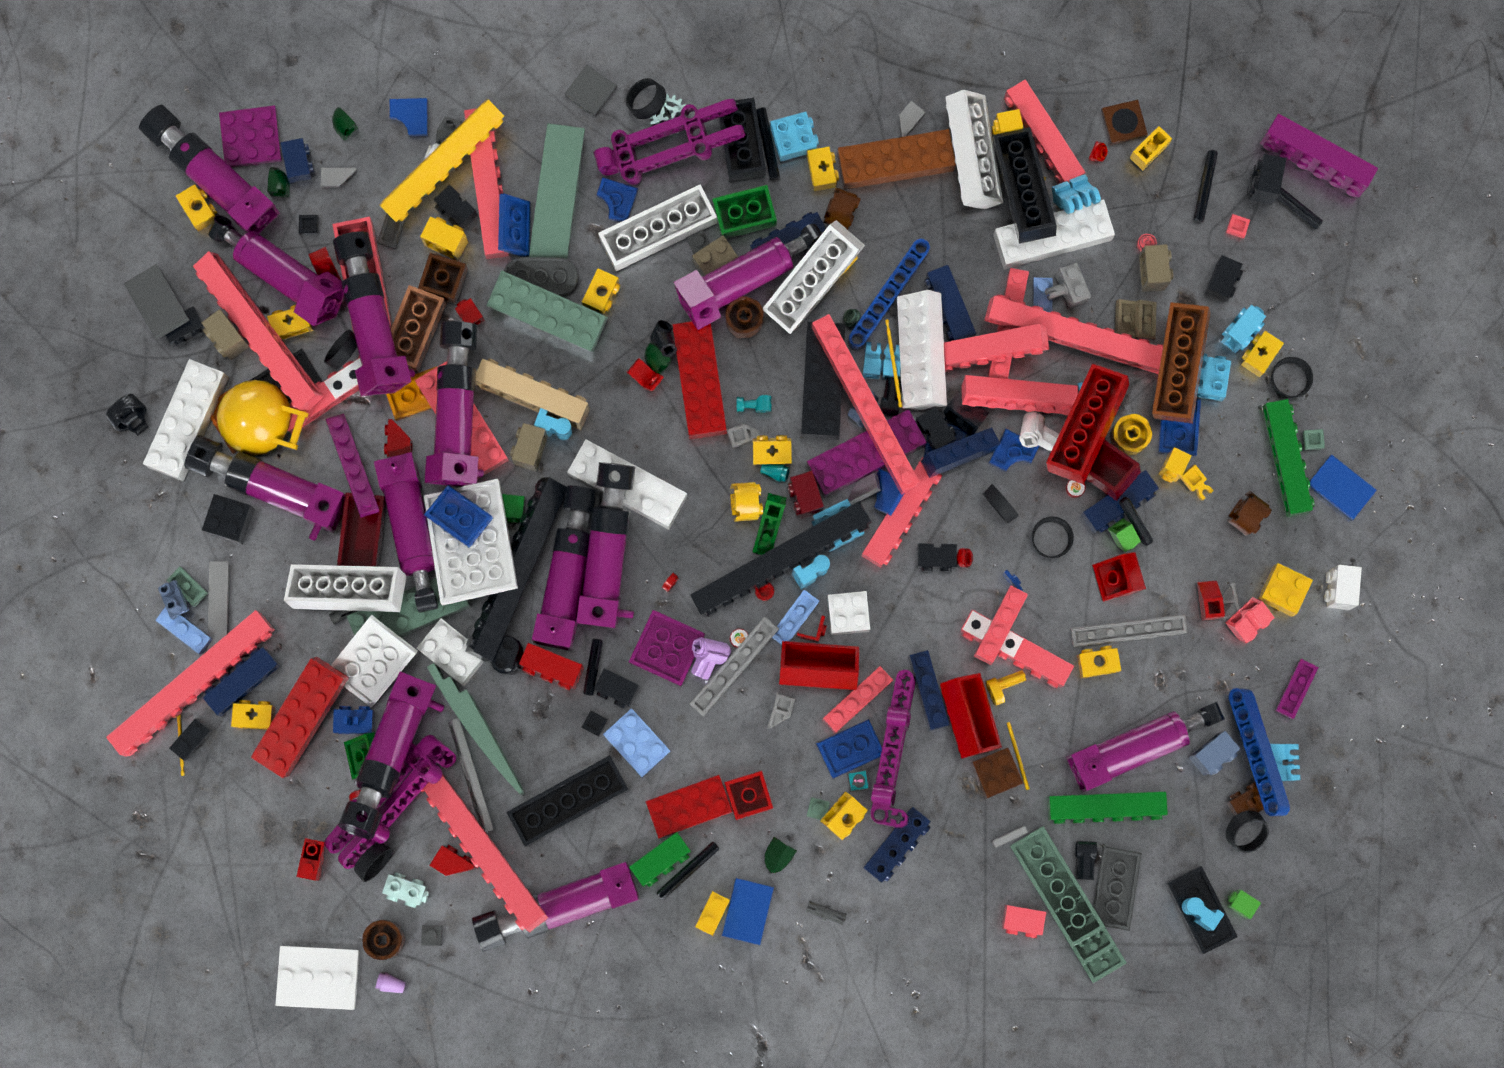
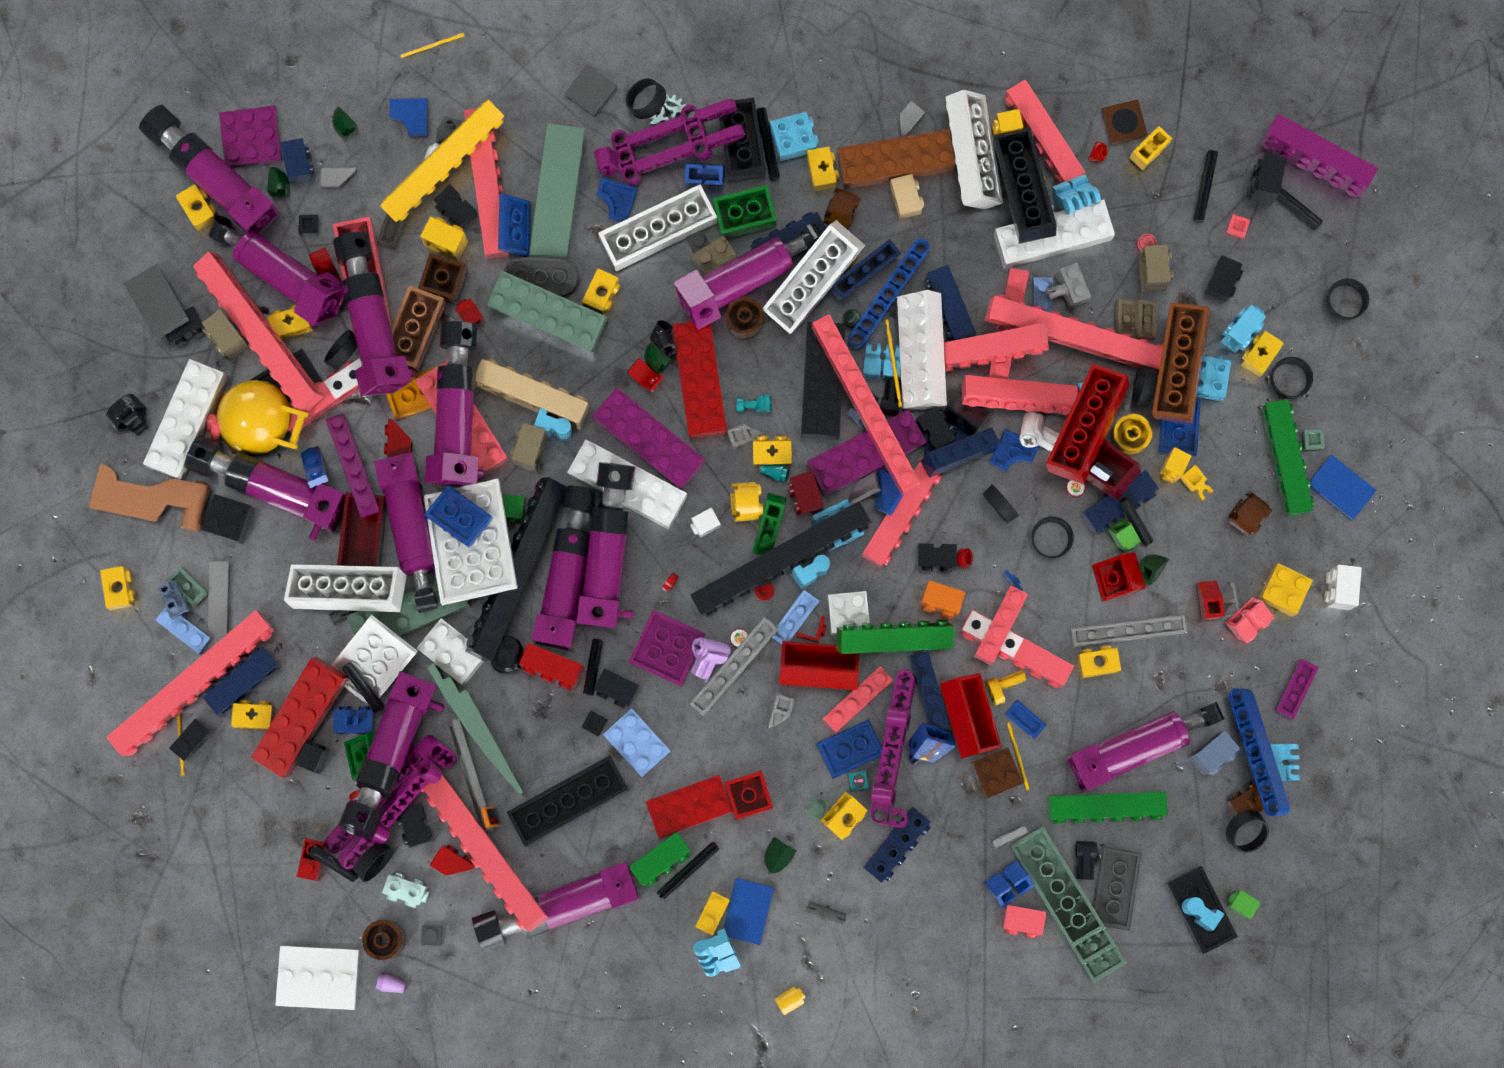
none -> nougat door [89,464,211,532]
none -> yellow brick [100,566,135,610]
none -> coral tile [206,414,220,441]
none -> black brick [296,741,329,774]
none -> blue plate [301,446,328,488]
none -> black axle [309,846,358,882]
none -> black axle [342,662,384,713]
none -> black brick [397,803,434,848]
none -> yellow axle [400,33,464,58]
none -> slope [481,806,501,829]
none -> magenta brick [592,387,705,490]
none -> blue piece [685,163,725,185]
none -> white brick [690,508,721,538]
none -> medium azure legs [693,928,741,977]
none -> yellow brick [774,986,806,1016]
none -> dark blue brick [830,239,902,302]
none -> green brick [836,620,954,654]
none -> tan brick [889,174,924,220]
none -> blue torso [908,723,956,764]
none -> orange brick [919,580,966,620]
none -> blue piece [985,861,1034,908]
none -> blue tile [1004,699,1047,740]
none -> tile [1090,462,1114,481]
none -> black tyre [1132,365,1158,407]
none -> dark green brick [1139,555,1169,585]
none -> black tyre [1327,278,1369,320]

